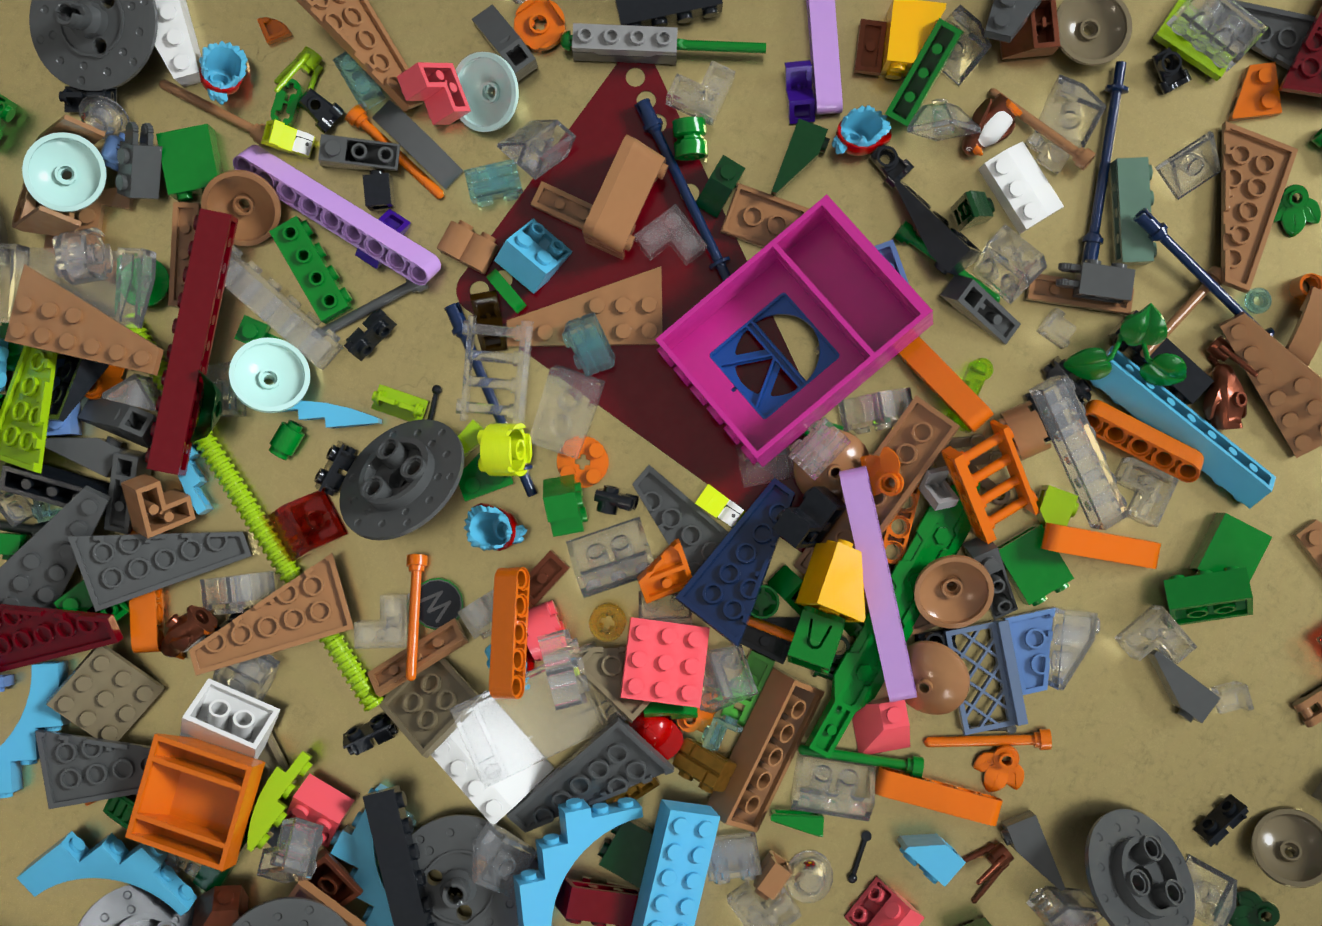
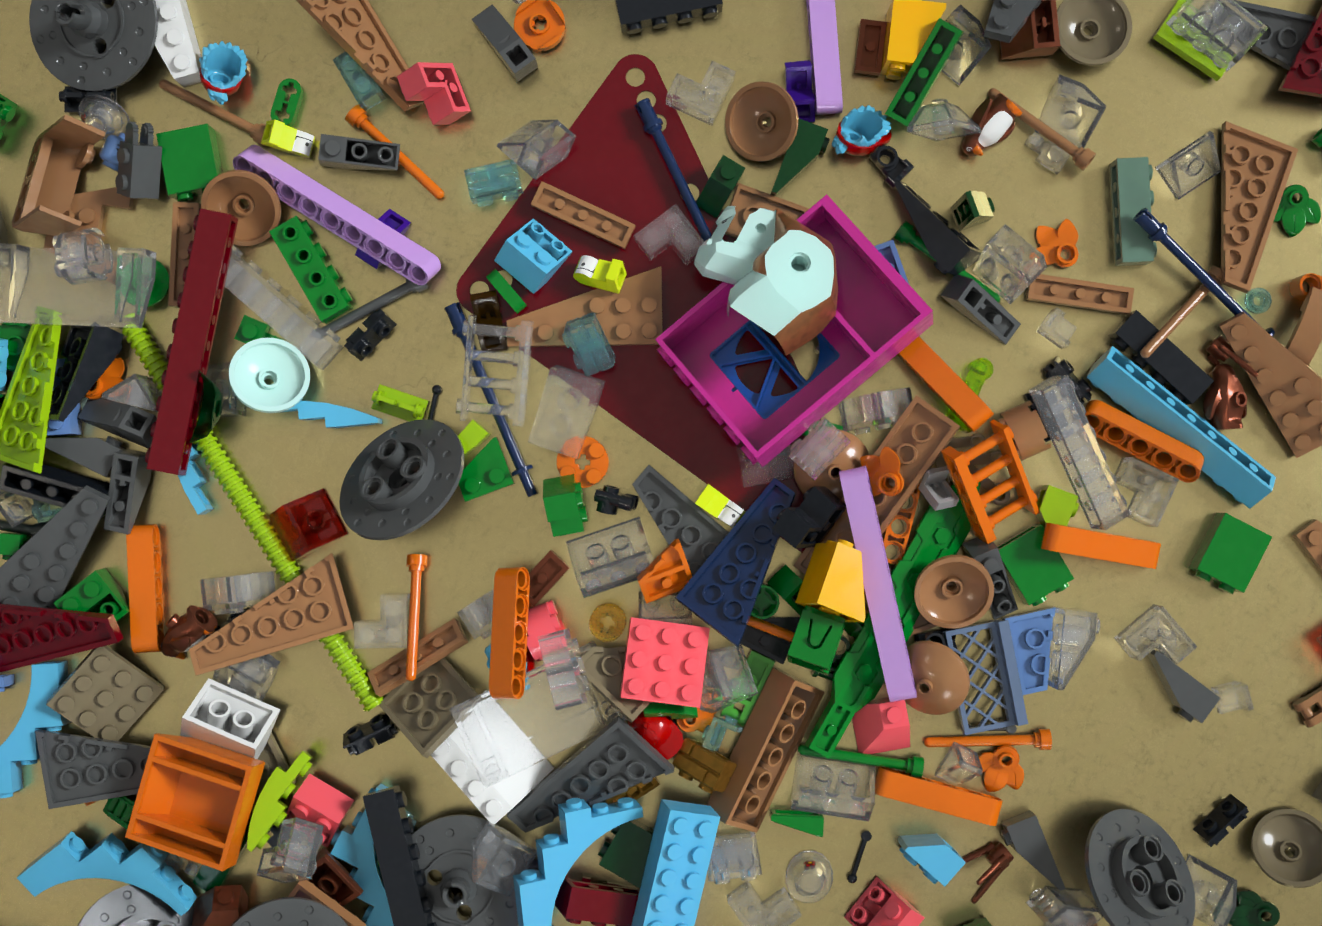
medium nougat wing [4,264,164,376] -> none
light aqua dish [22,132,107,212] -> none
dark grey wing [67,531,252,612] -> none
medium nougat brick [121,473,196,538] -> none
orange tile [257,17,292,45] -> none
green brick [269,420,305,460] -> none
lime plant [274,46,323,109] -> none
black plate [298,88,344,133] -> none
black hinge [314,441,356,496] -> none
black brick [363,170,396,211] -> none
dark grey slope [372,100,464,190] -> none
black tile [419,578,464,630] -> none
medium nougat brick [437,220,499,275] -> none
light aqua dish [455,52,519,132] -> none
medium azure hair [464,503,527,551] -> none
neon yellow brick [477,423,532,476] -> none
light grey piece [560,23,766,65] -> none
medium nougat windscreen [582,134,669,260] -> none
green wheel [672,117,708,161] -> none
medium nougat brick [752,850,793,900] -> none
white slope [978,141,1064,235] -> none
dark grey hinge [1056,259,1136,304] -> none
green plant [1063,303,1187,386] -> none
dark blue bar [1081,61,1129,263] -> none
black plate [1152,47,1192,94] -> none
green slope [1163,566,1253,627] -> none
orange wing [1229,62,1282,121] -> none
none -> neon yellow leg [573,255,627,294]
none -> light aqua piece [694,206,838,355]
none -> medium nougat dish [725,81,799,161]
none -> clear slope [935,742,983,786]
none -> orange plate [1032,219,1079,268]

